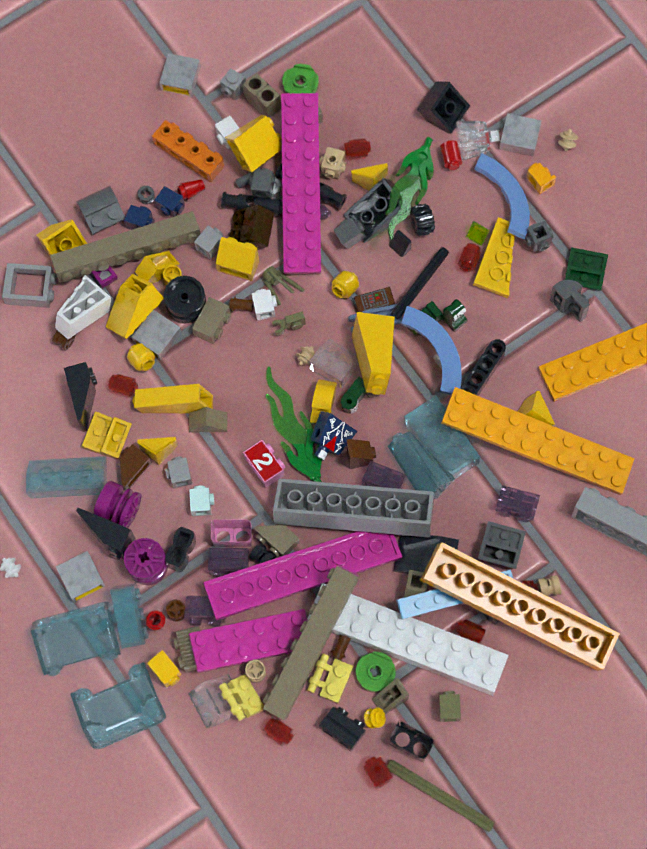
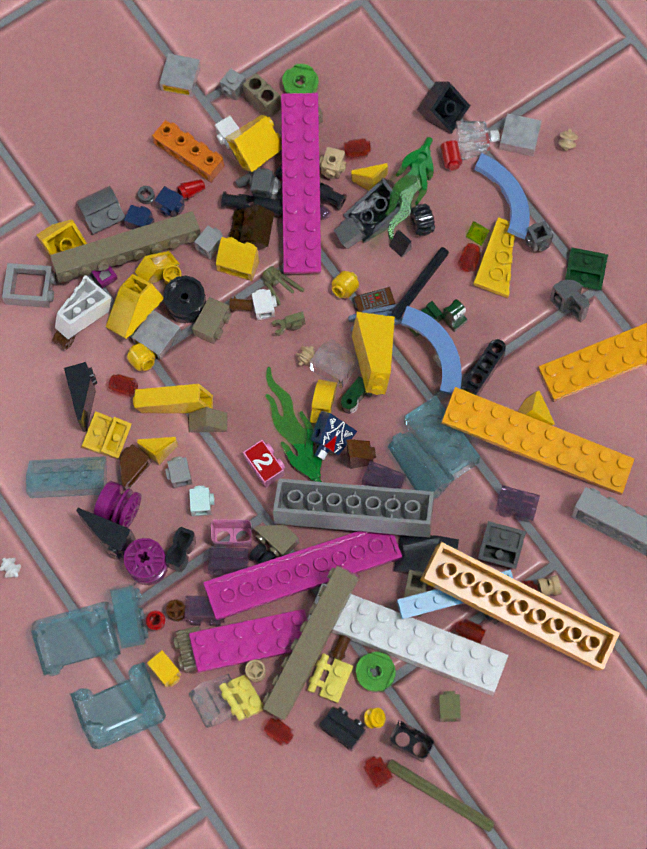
flat silver piece [56,551,106,602] -> none
dark tan slope [372,678,409,715] -> none
light orange brick [527,163,556,194] -> none

